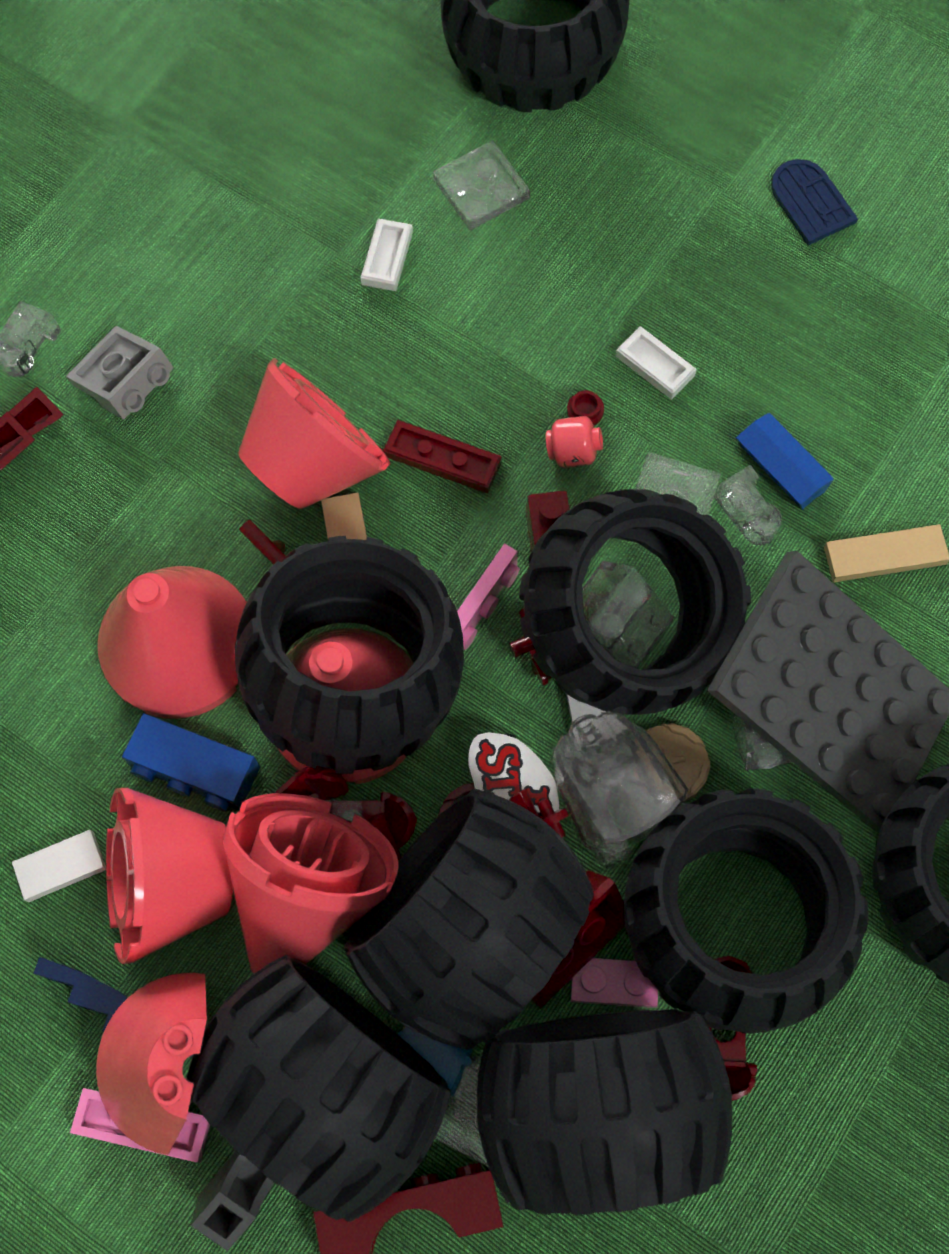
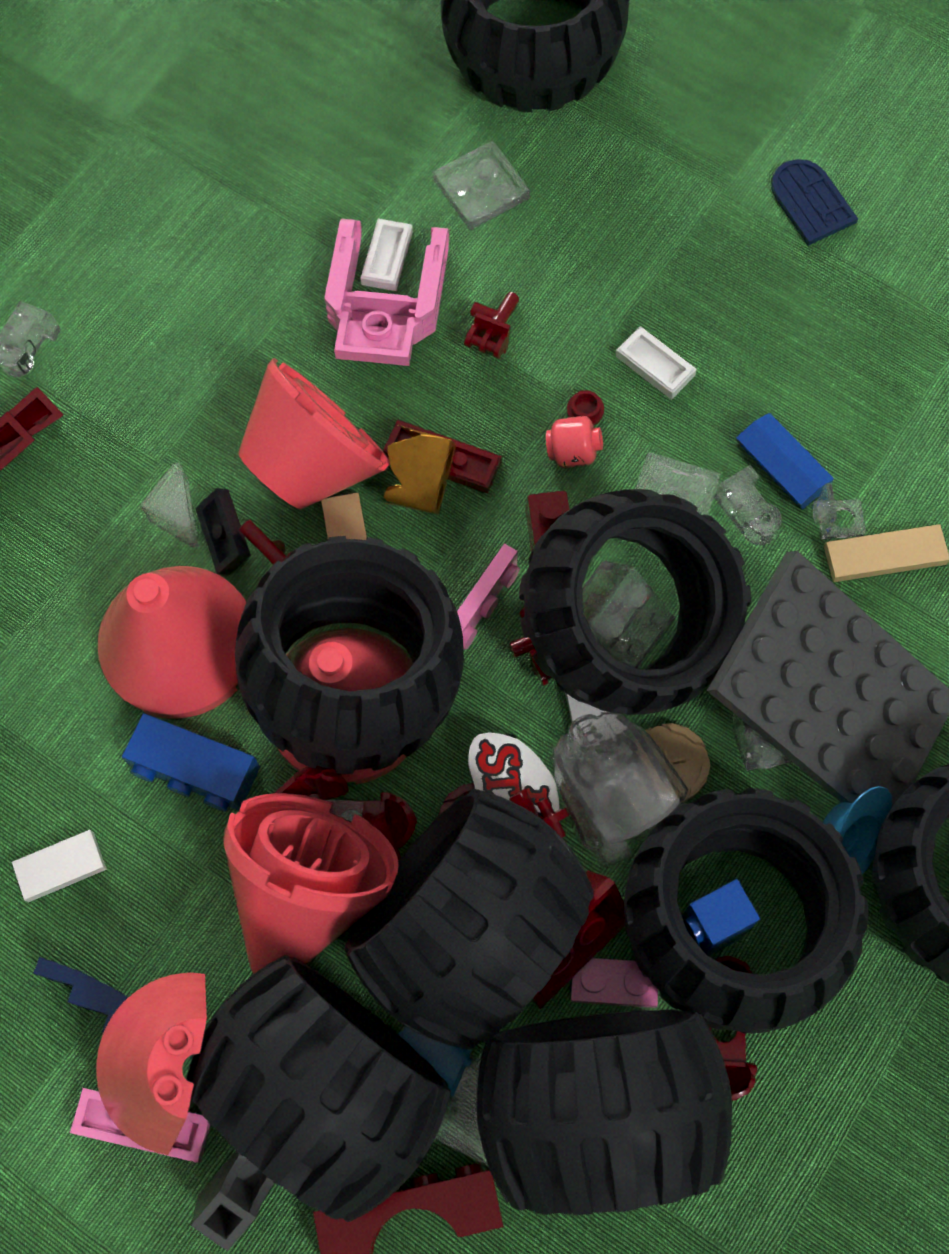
light grey plate [66,326,174,420] -> none
coral cone [106,788,233,964] -> none
none -> clear slope [140,462,199,548]
none -> black plate [195,488,251,575]
none -> bright pink plate [324,219,449,366]
none -> pearl gold piece [380,425,456,515]
none -> dark red arm [464,292,519,359]
none -> blue brick [682,879,760,956]
none -> clear bracket [813,483,866,539]
none -> dark azure piece [823,786,892,874]

